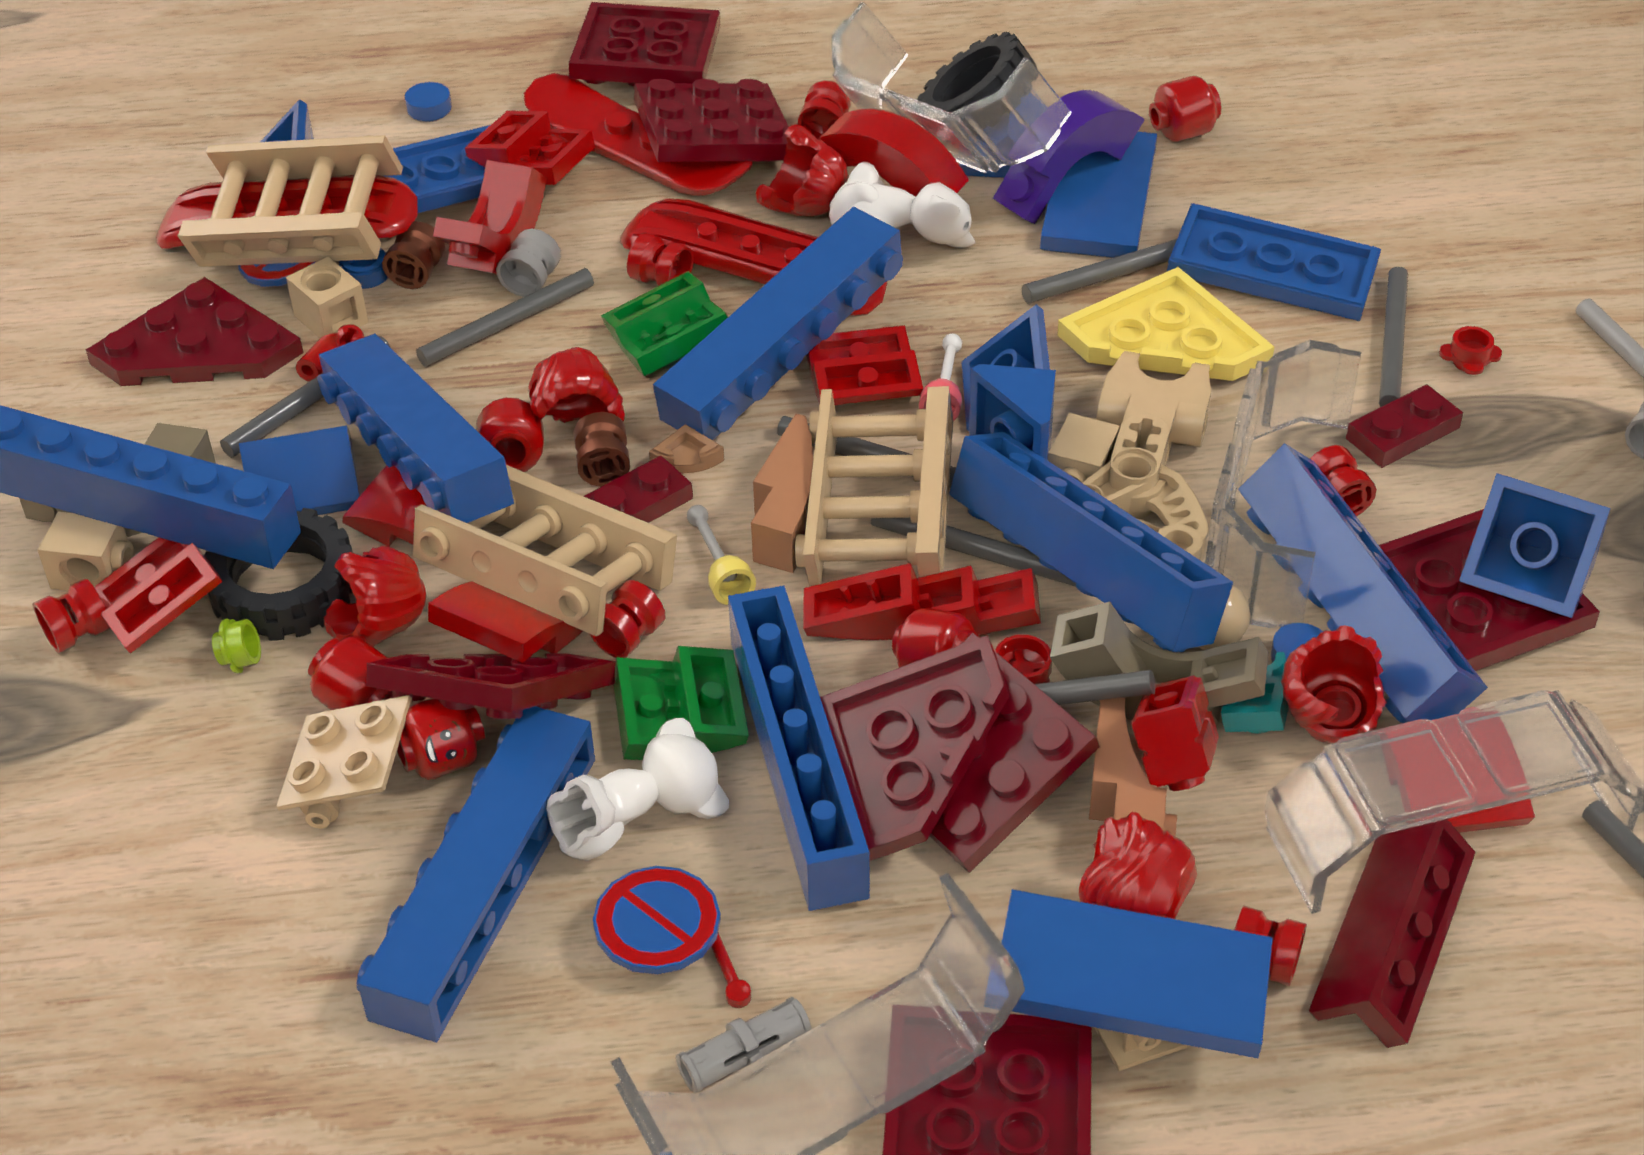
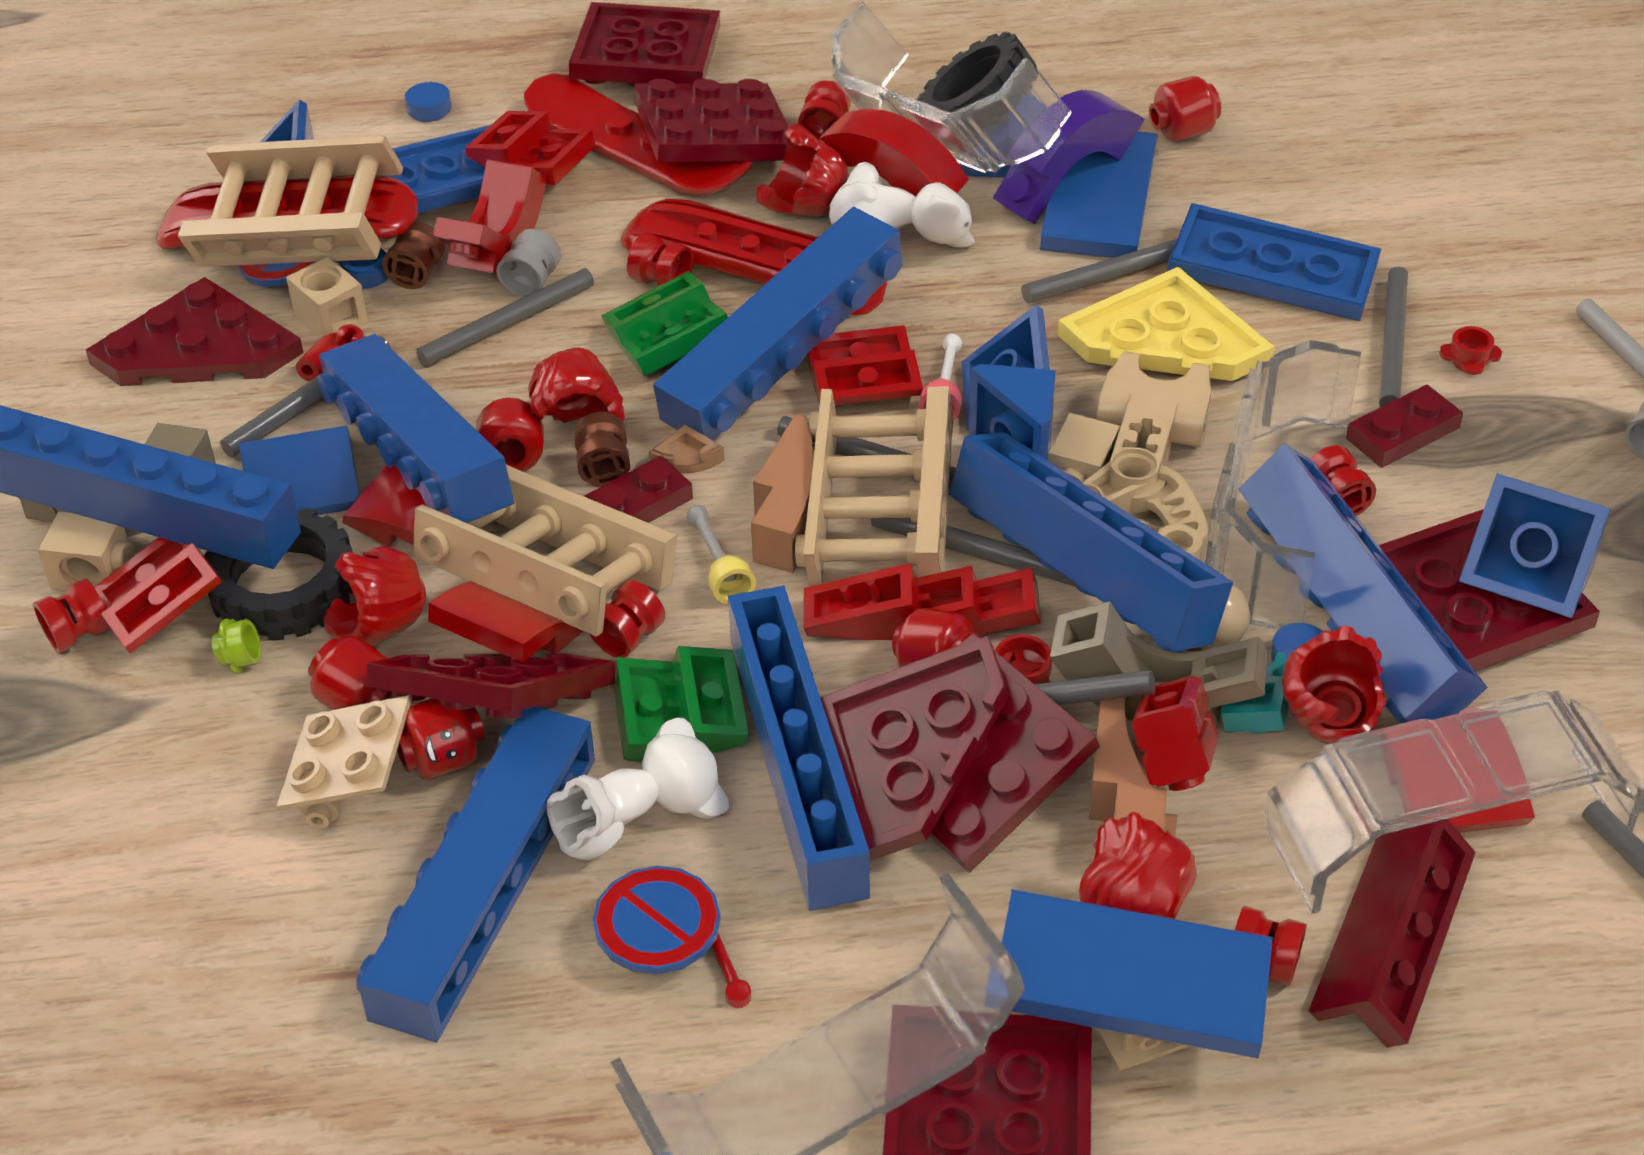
light grey pin [676,997,812,1094] -> none

